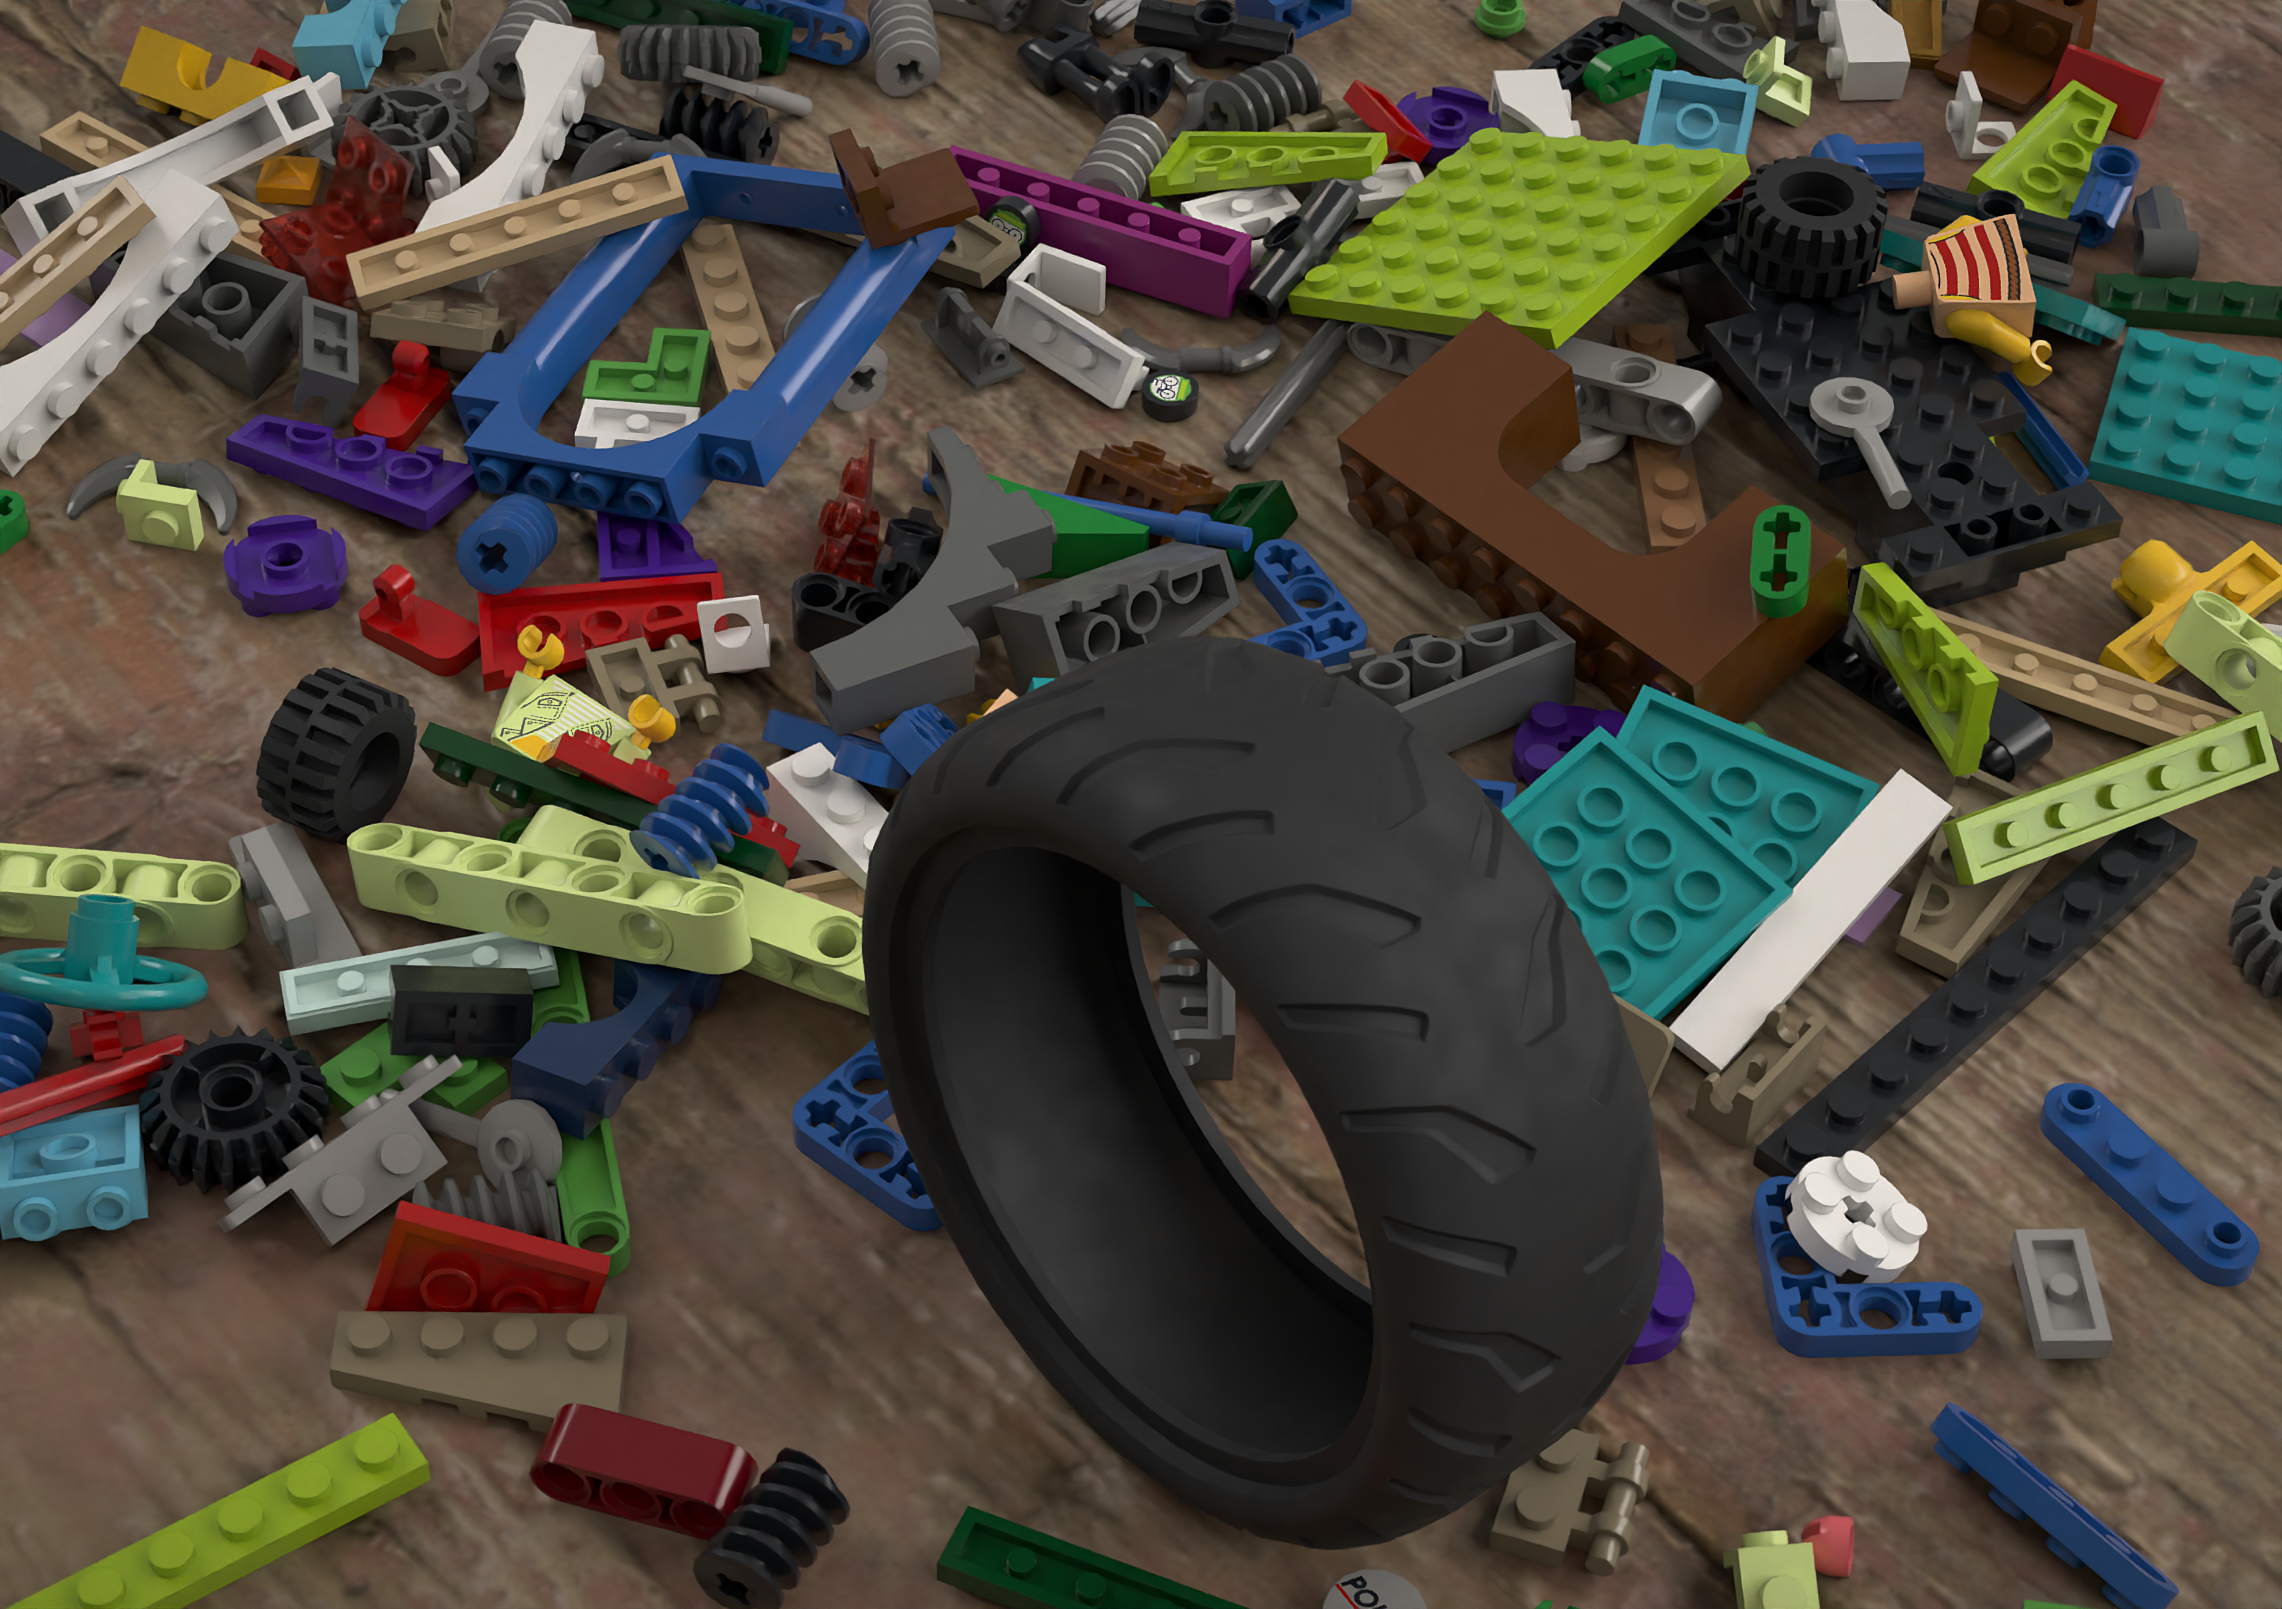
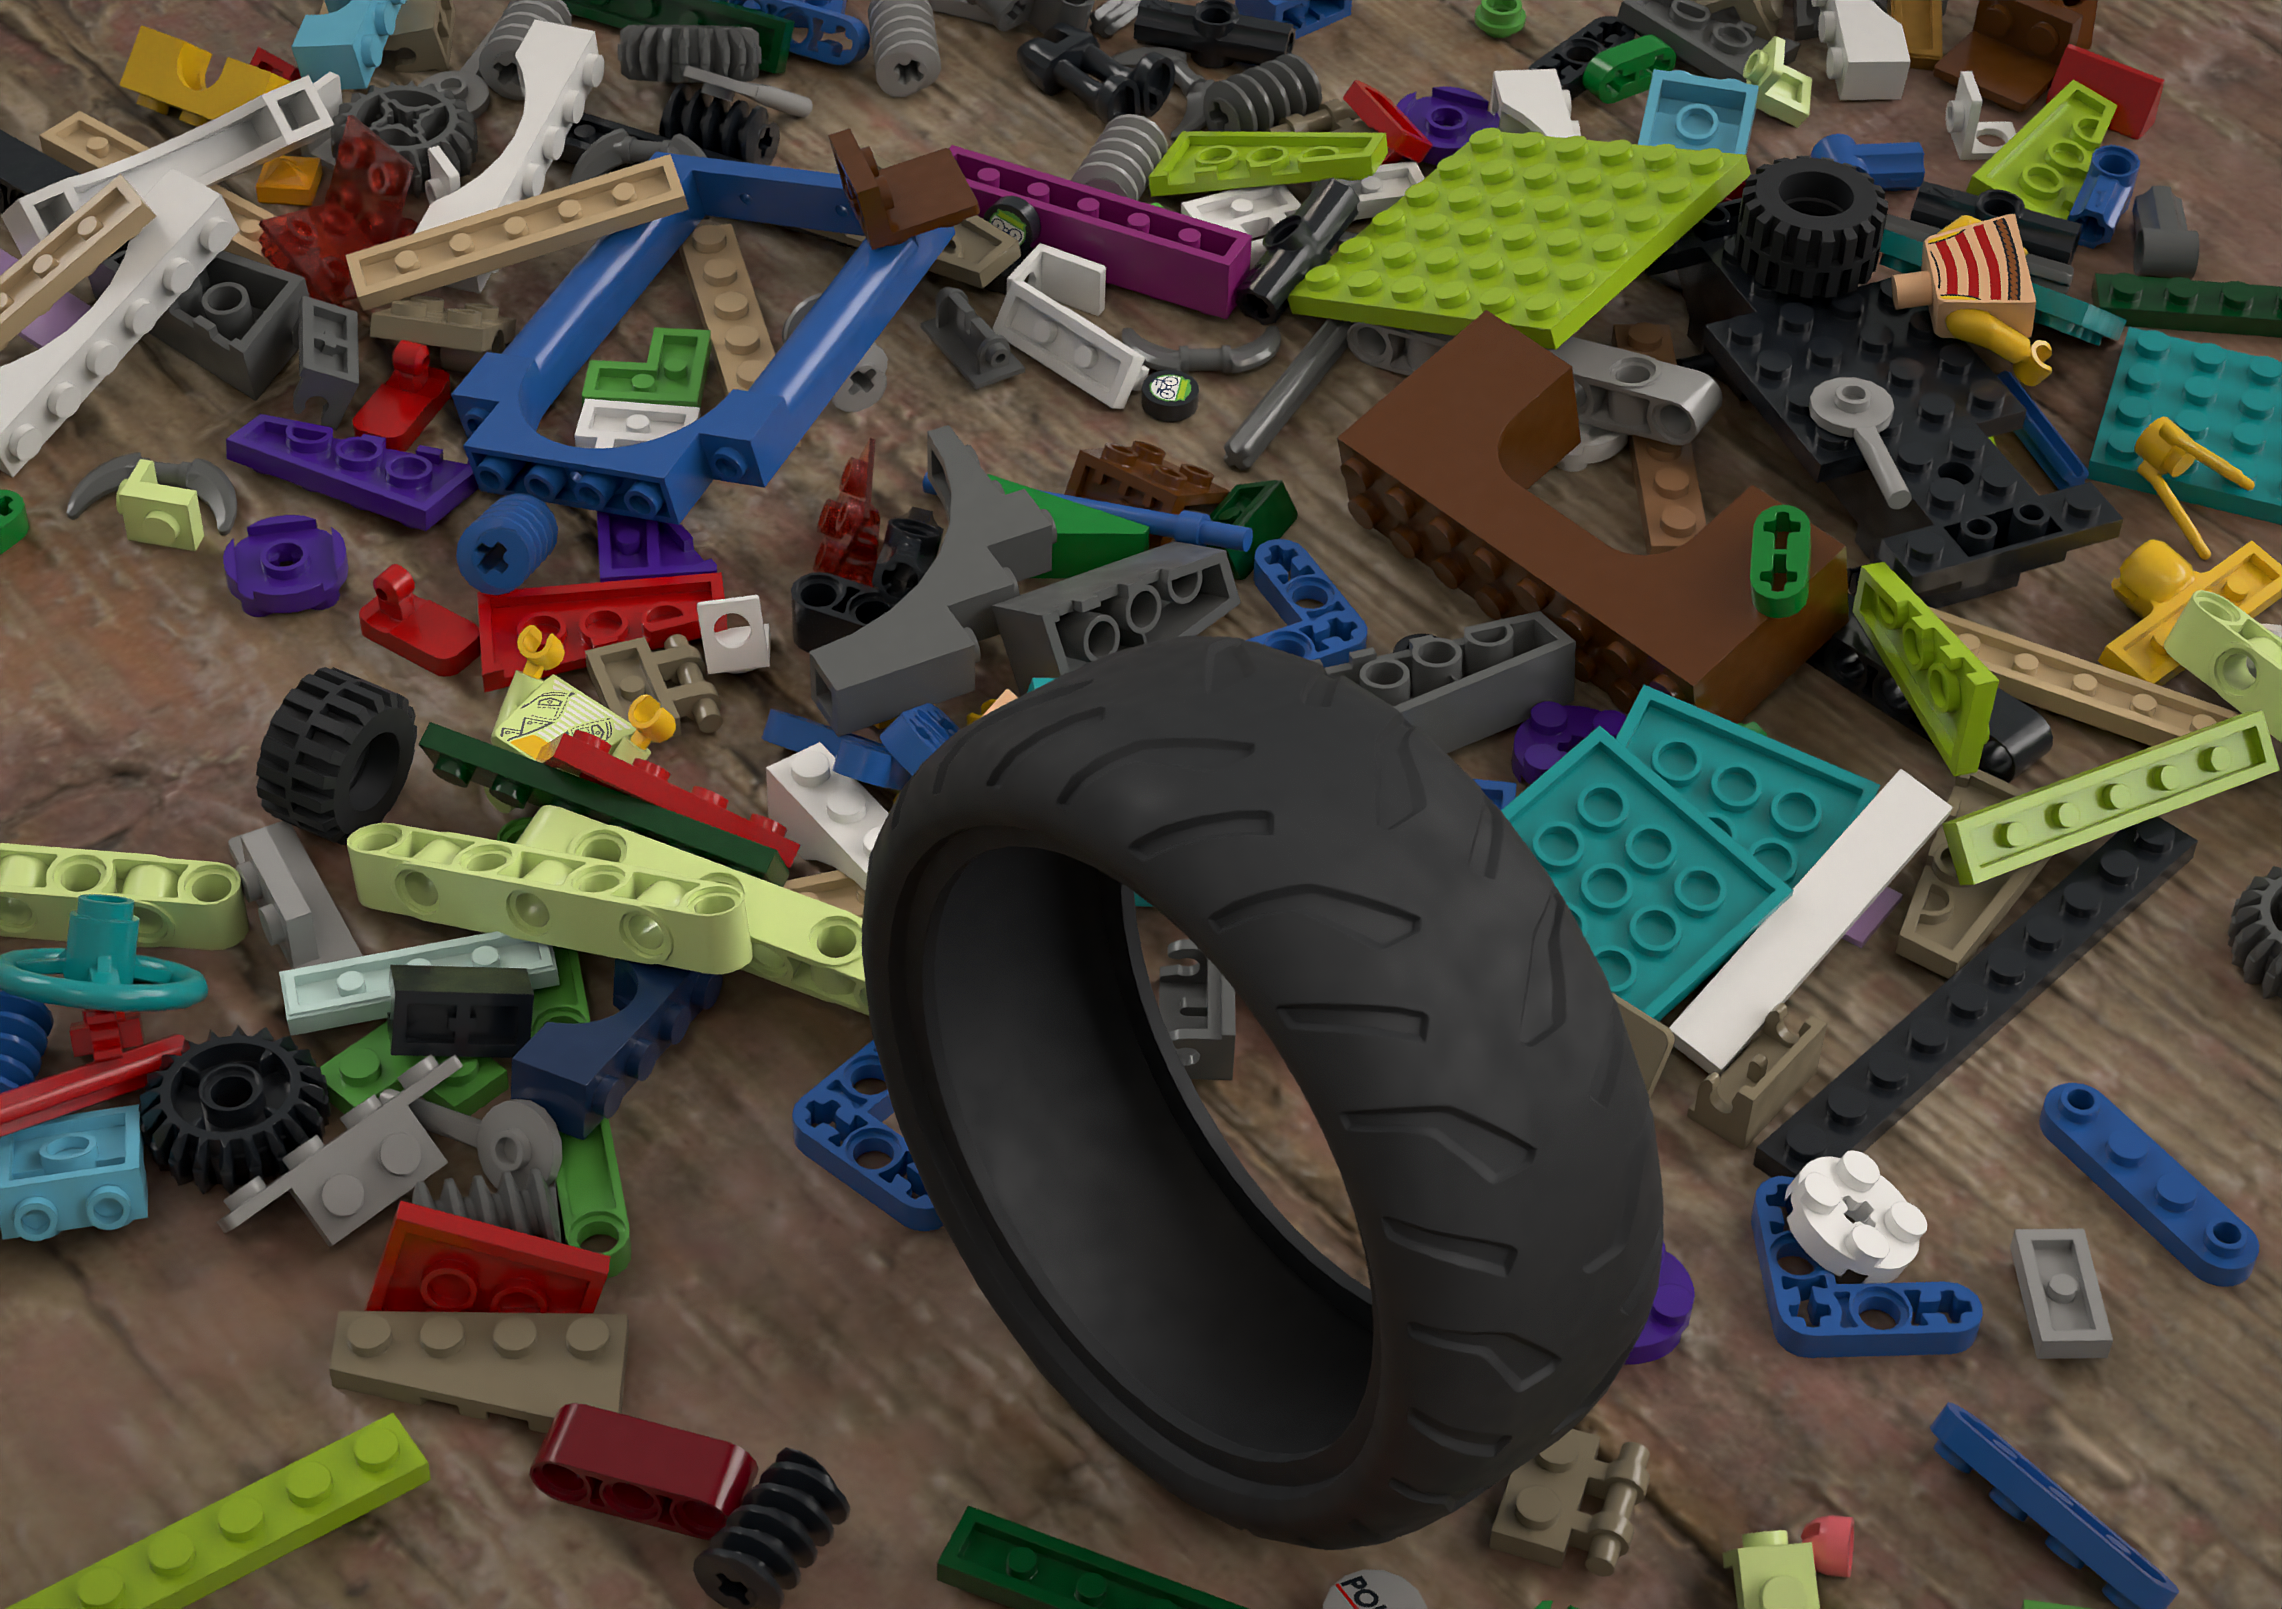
blue piece [629,743,770,879] -> none
none -> yellow plant [2134,417,2255,560]

